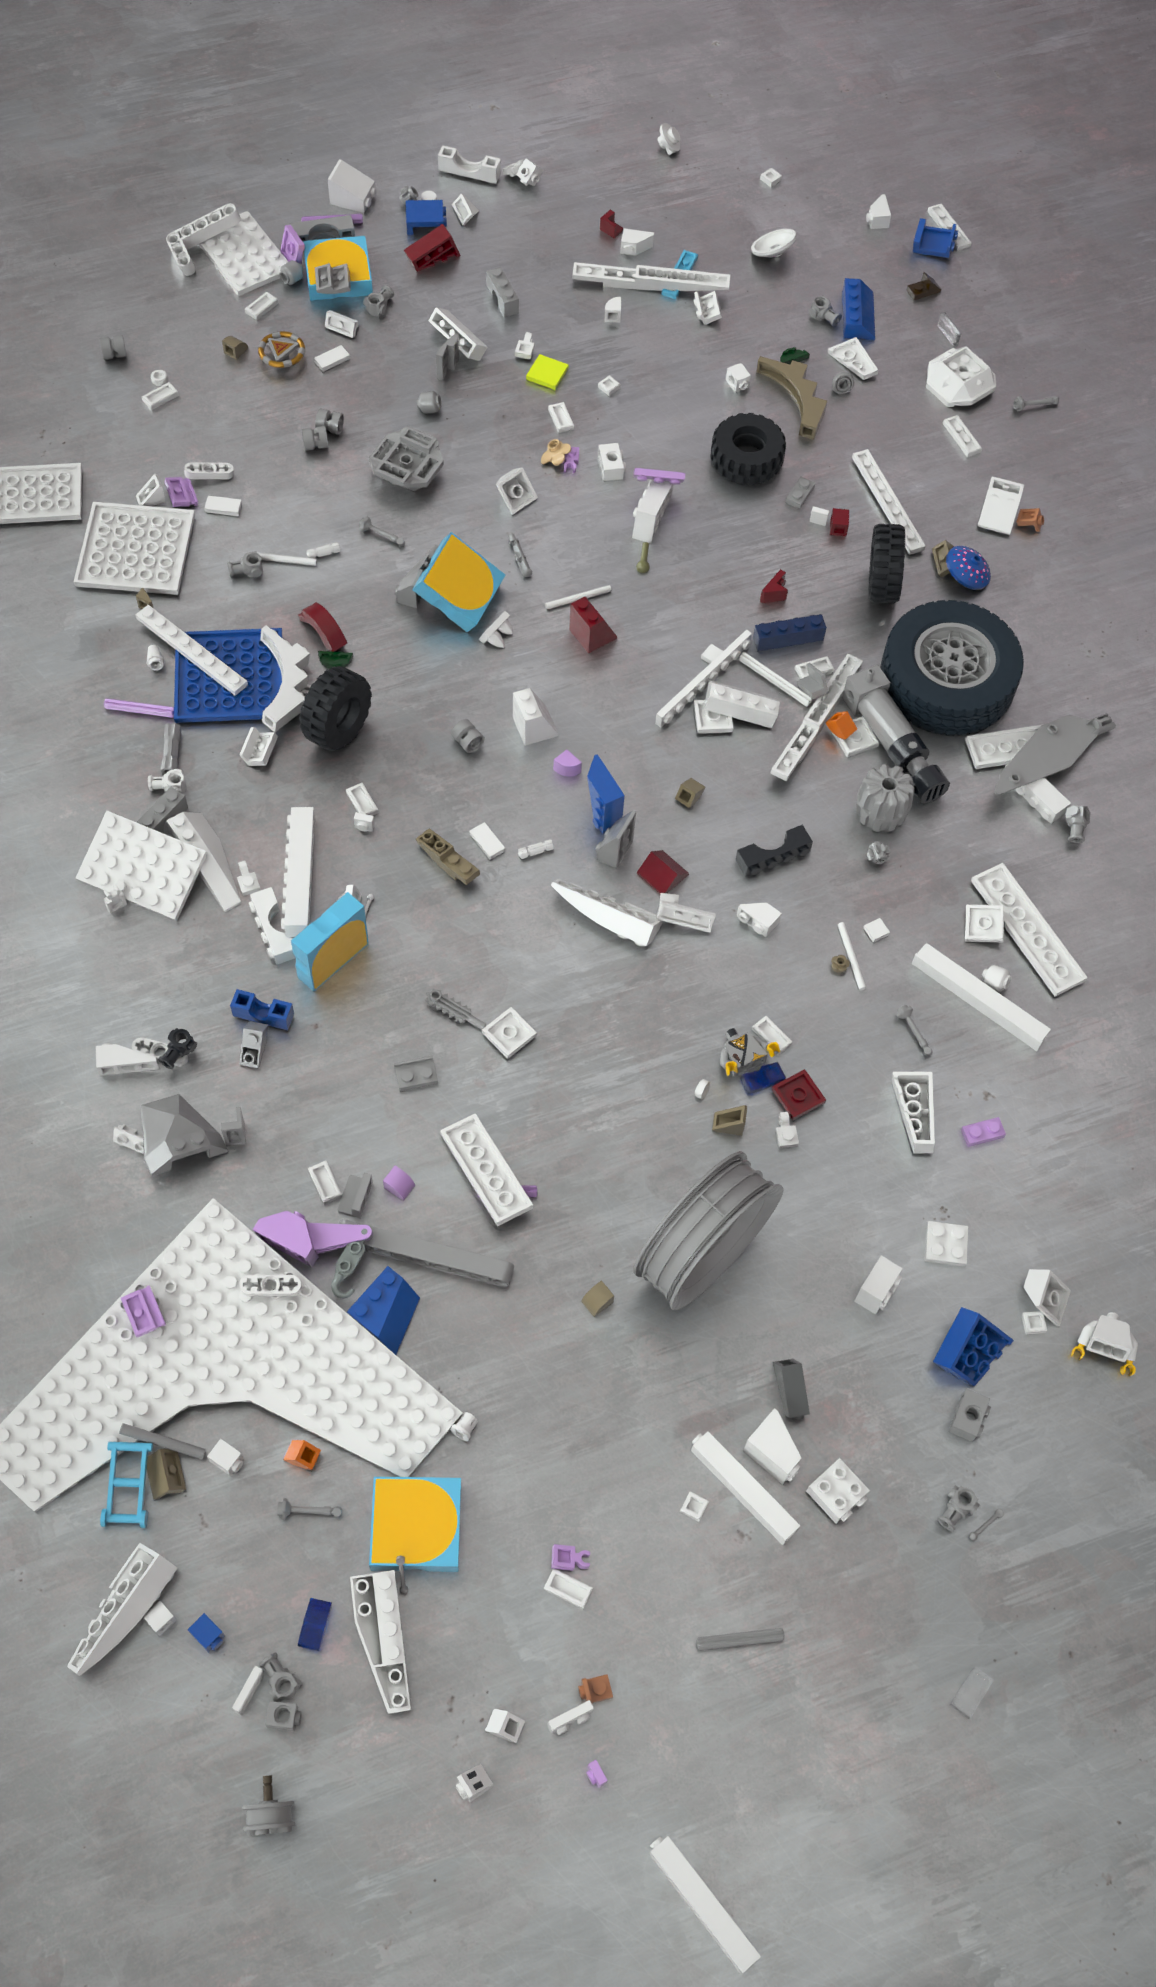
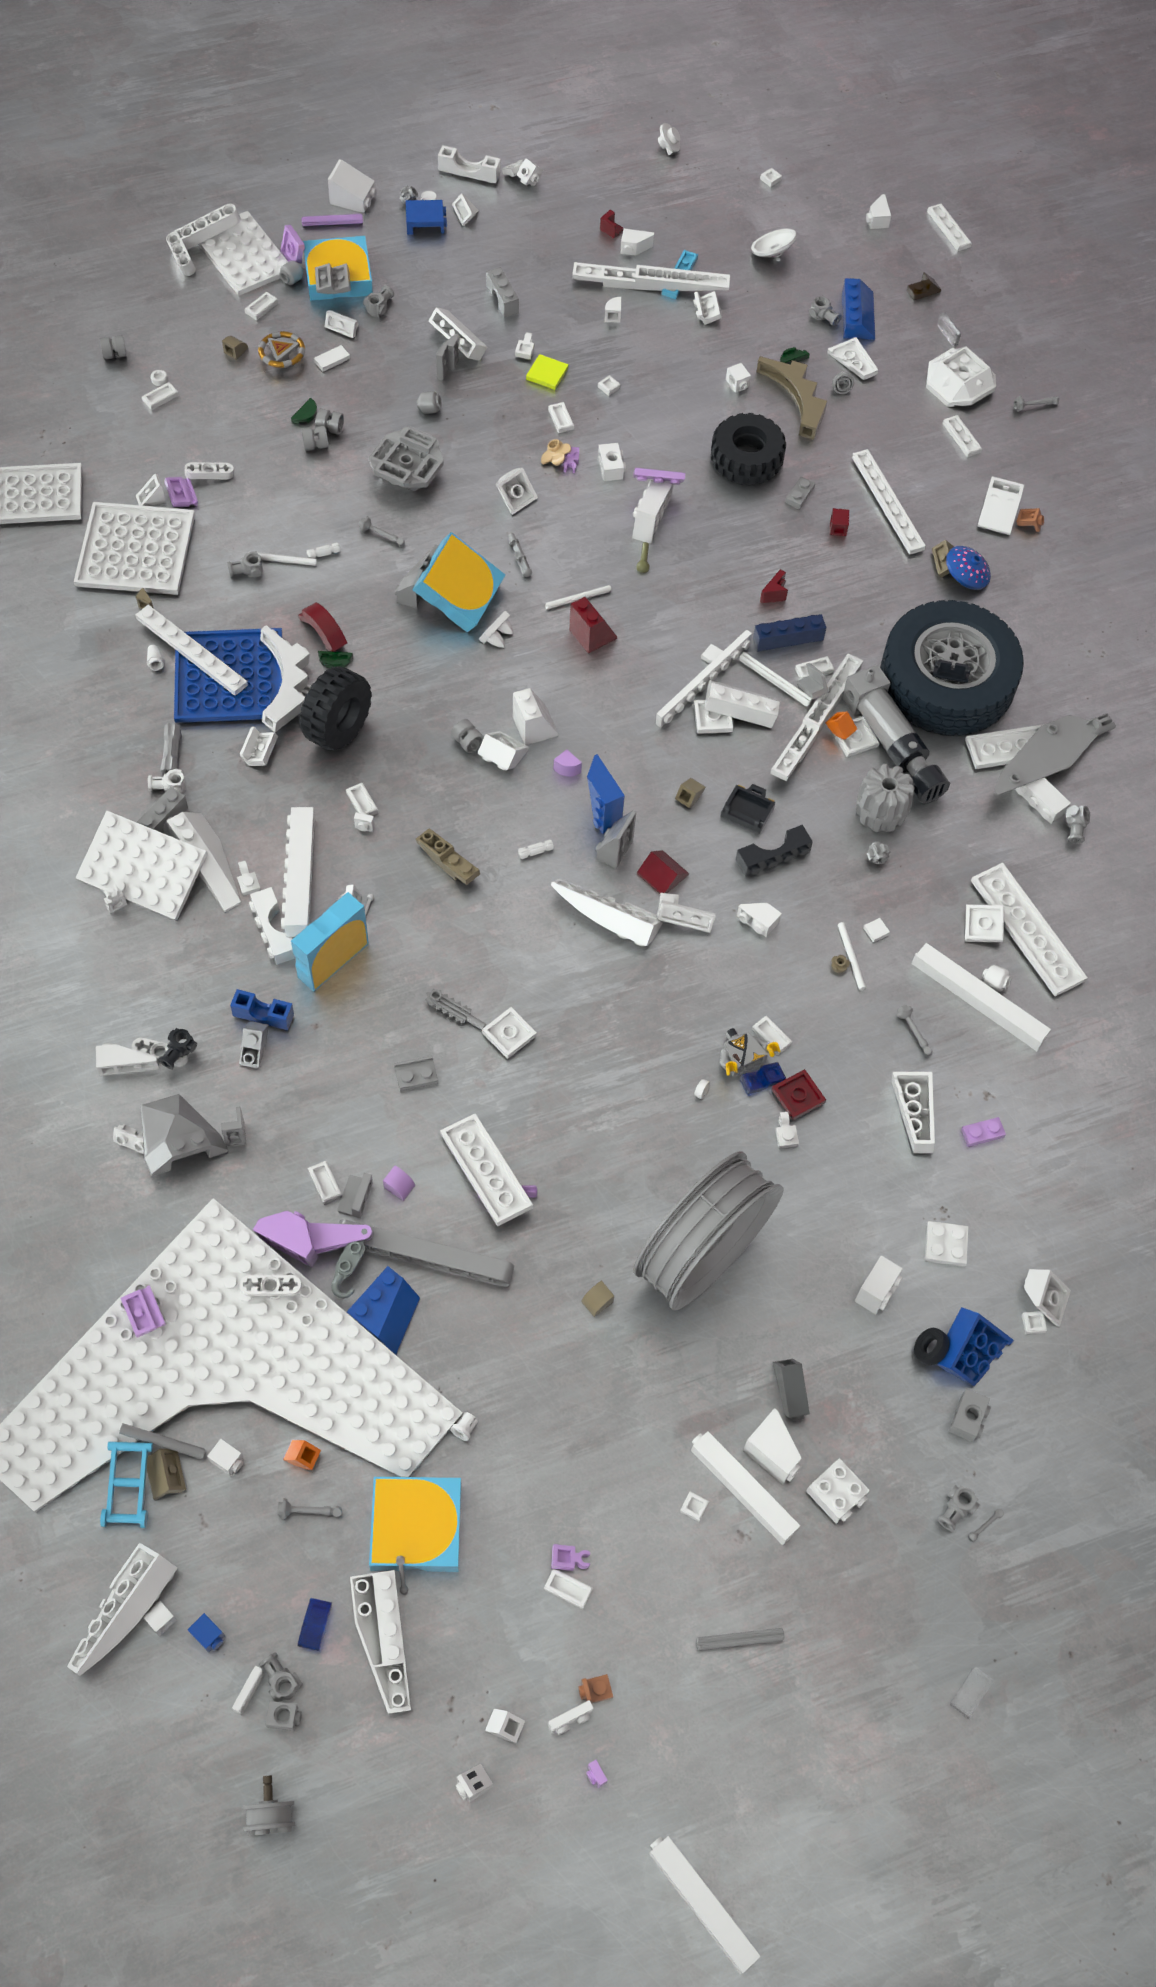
lavender axle [104,698,174,717] -> none
white tile [204,496,242,516] -> none
light grey arch [289,215,355,241] -> none
dark red wedge [404,224,461,272] -> none
white tile [469,822,505,860] -> none
dark tan slope [712,1105,747,1136] -> none
white tile [809,506,829,526] -> none
black tyre [869,524,905,603] -> none
blue panel [913,218,959,258] -> none
white torso [1071,1312,1138,1376] -> none
none -> dark green tile [291,398,317,424]
none -> white slope [478,731,529,771]
none -> black piece [721,784,775,834]
none -> black tyre [914,1327,950,1365]
none -> black hinge [932,659,971,683]

